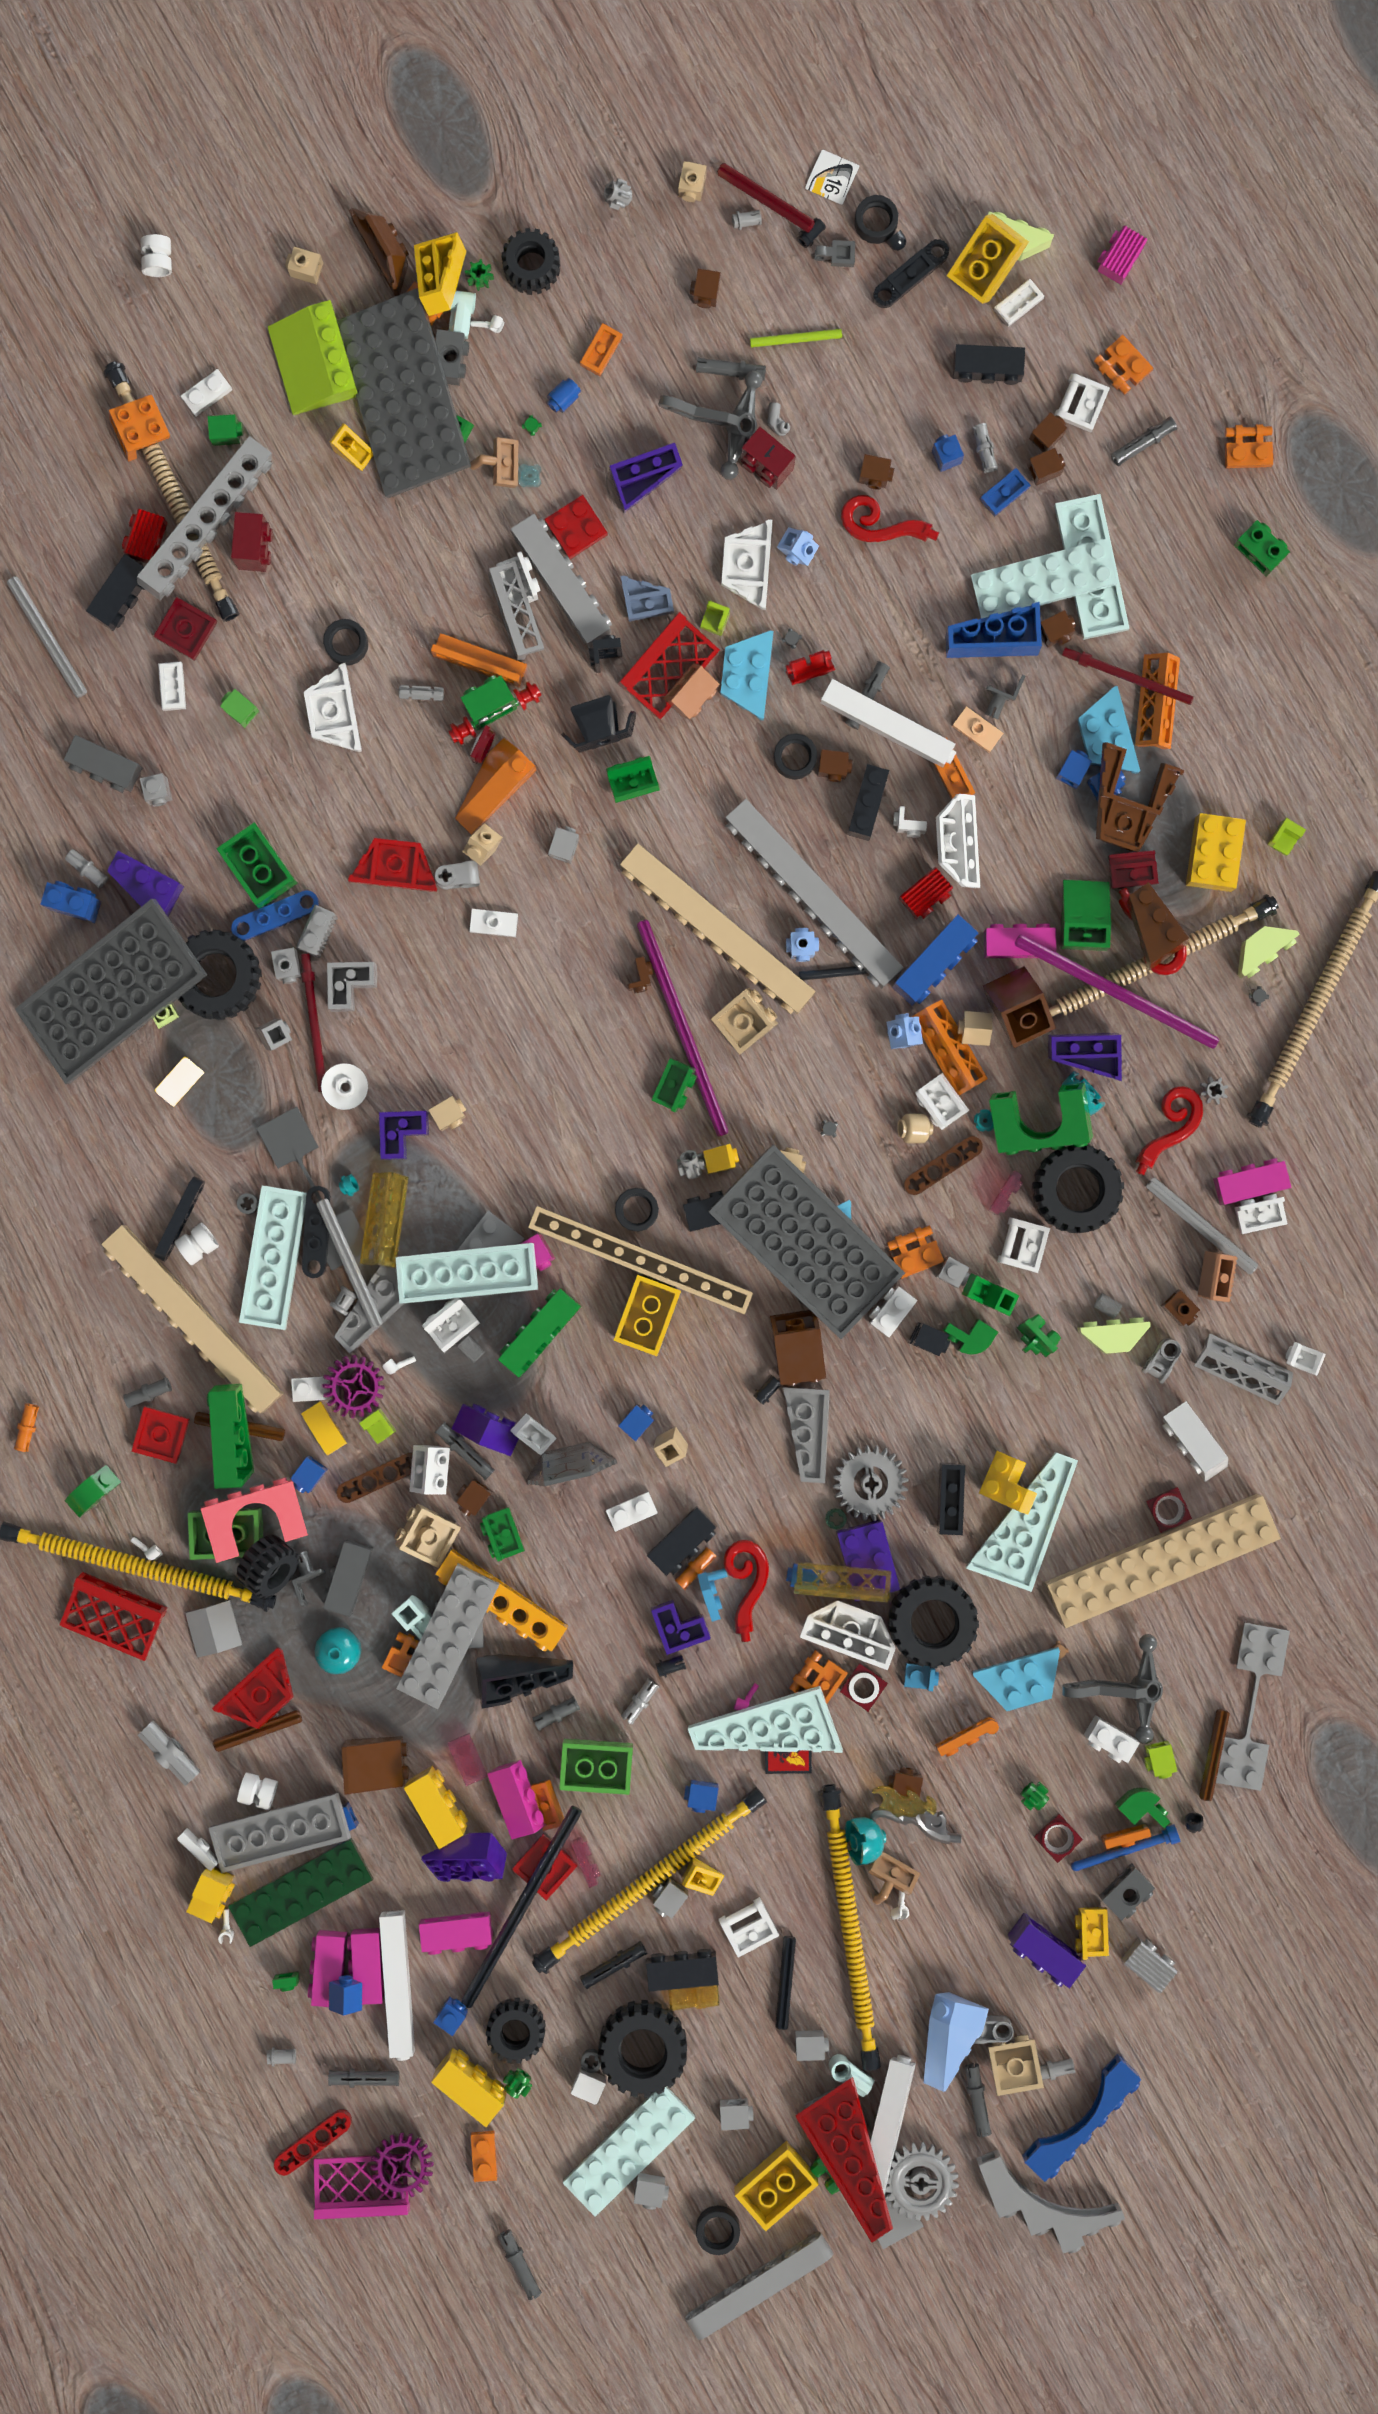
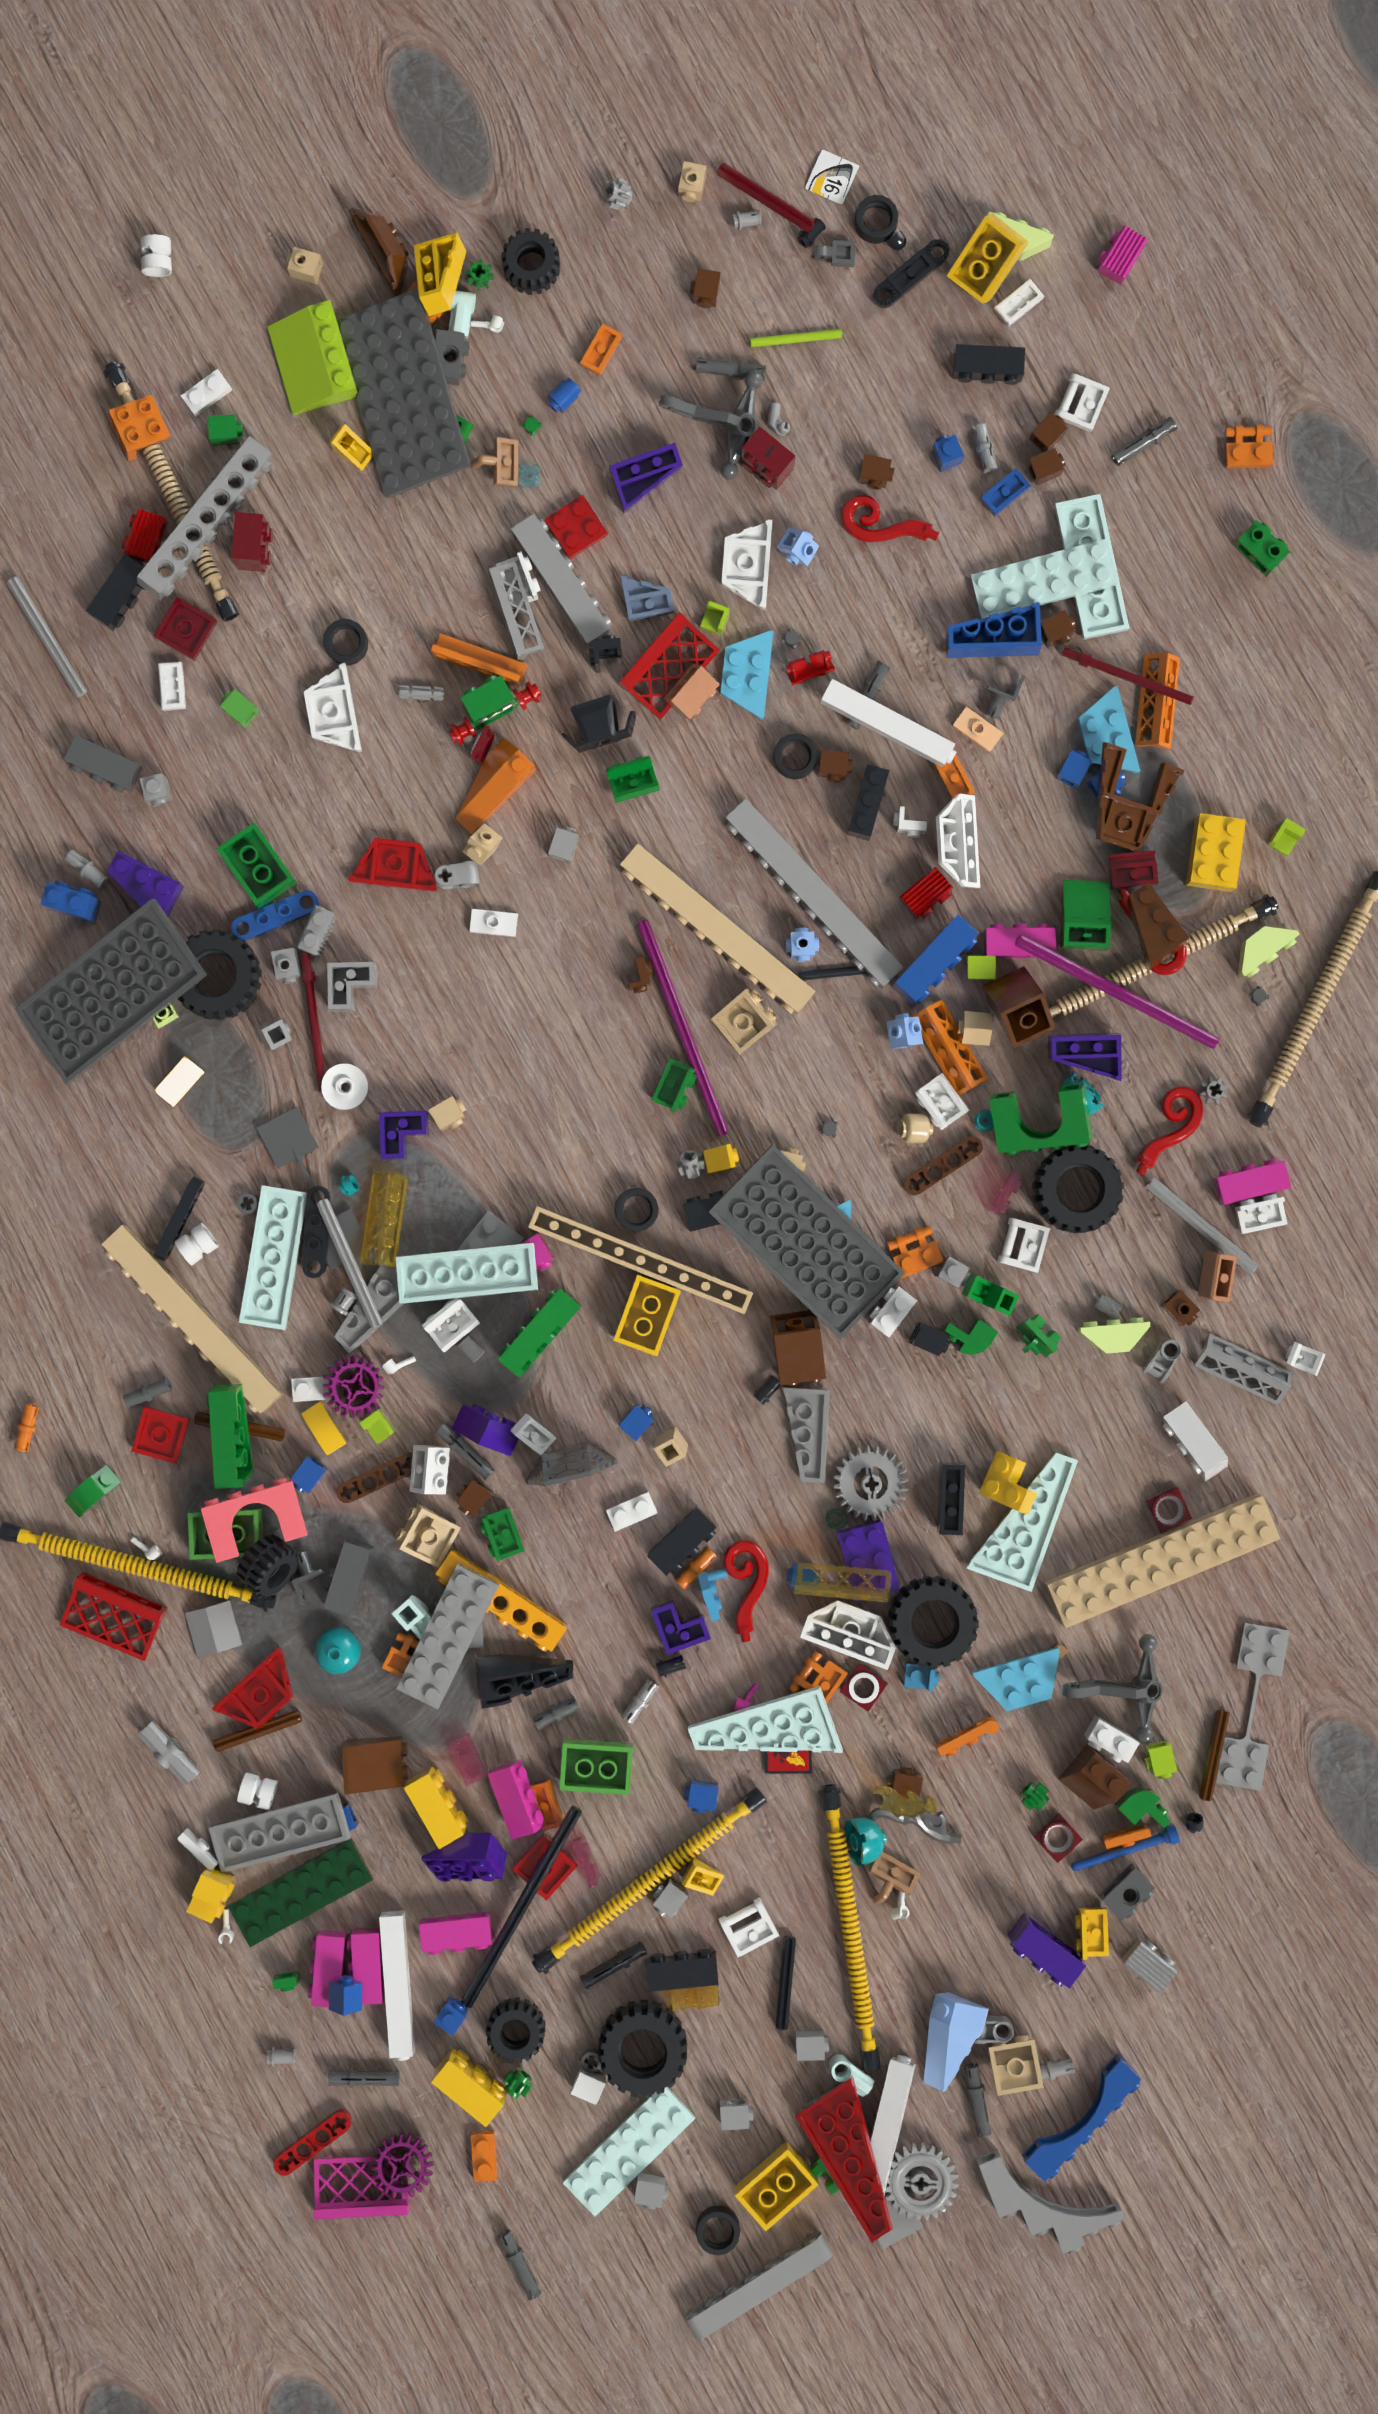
orange plate [1094,335,1154,395] -> none
none -> lime panel [966,956,996,981]
none -> reddish brown slope [1058,1743,1132,1810]

